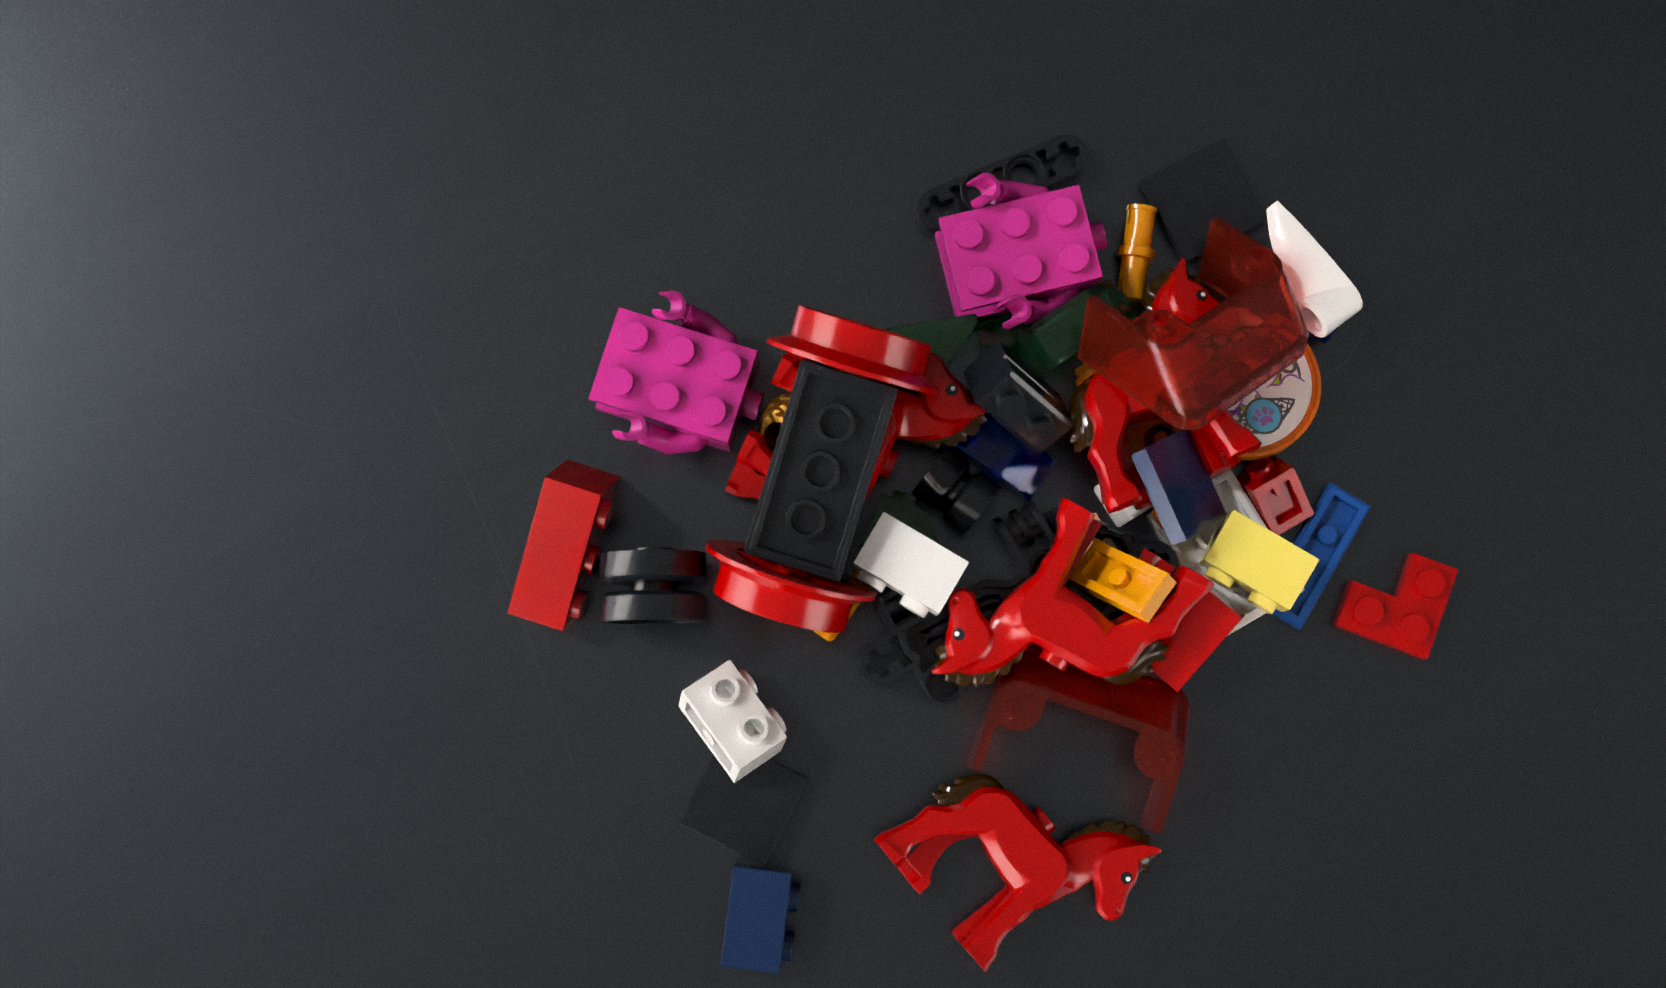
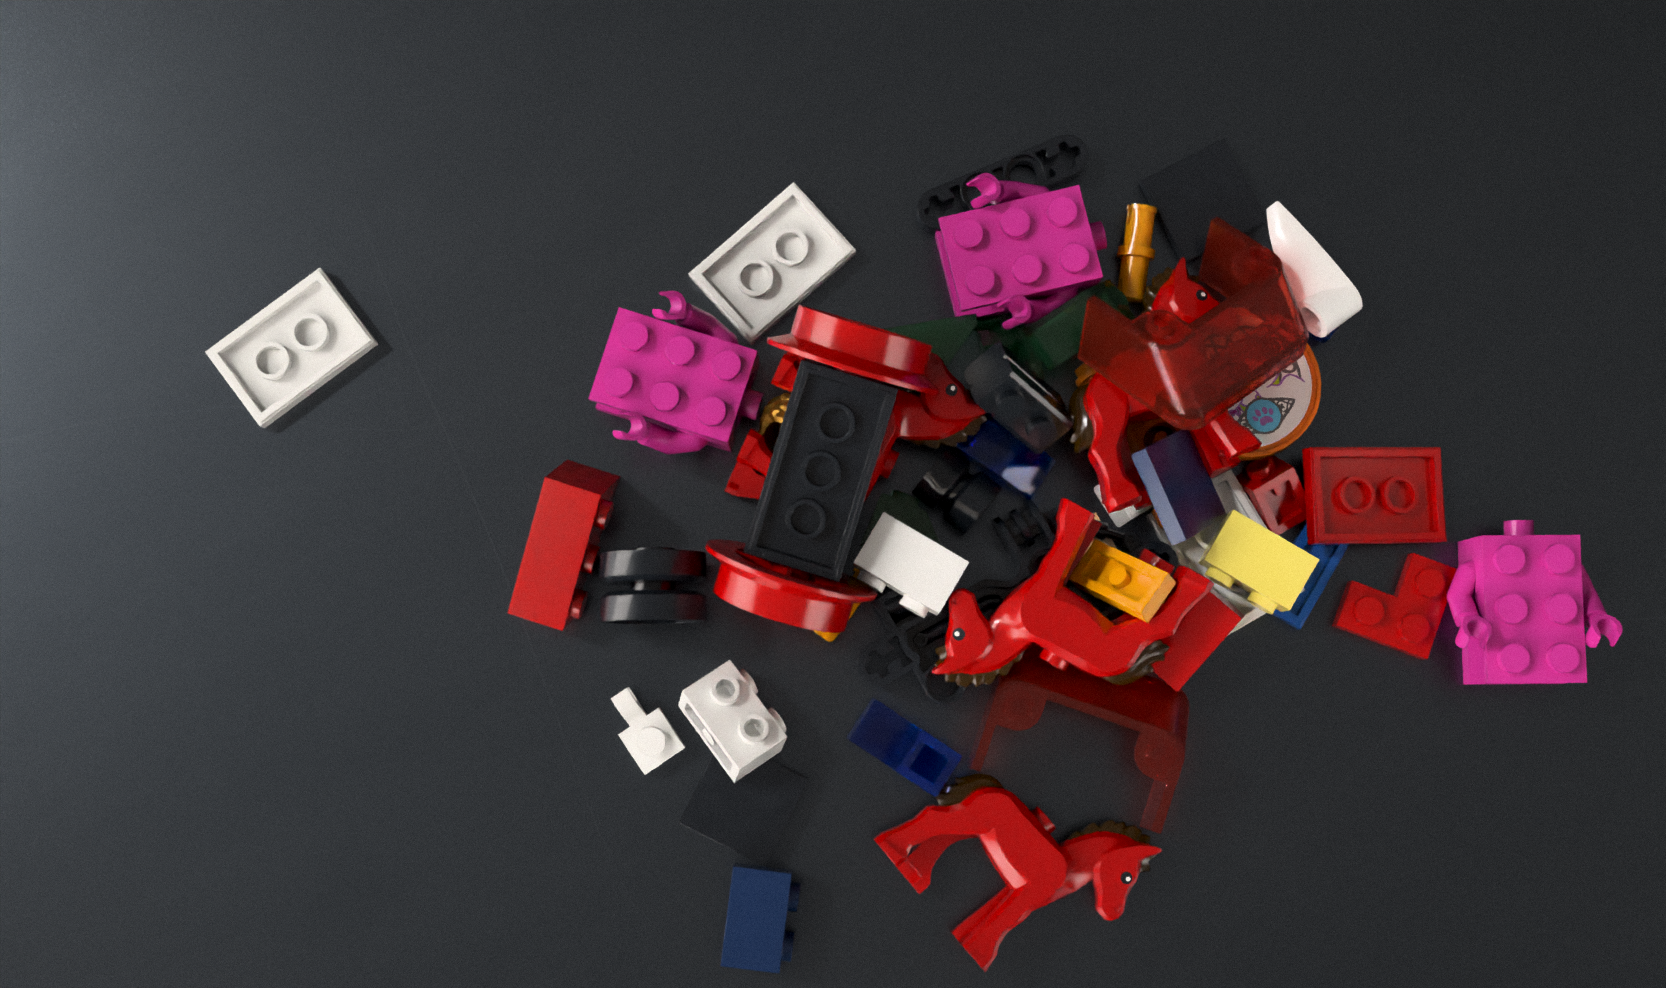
none -> white tile [205,268,378,429]
none -> white plate [611,687,686,775]
none -> white tile [688,182,856,346]
none -> clear blue slope [846,698,963,797]
none -> red tile [1302,447,1447,545]
none -> dark pink torso [1446,520,1623,685]

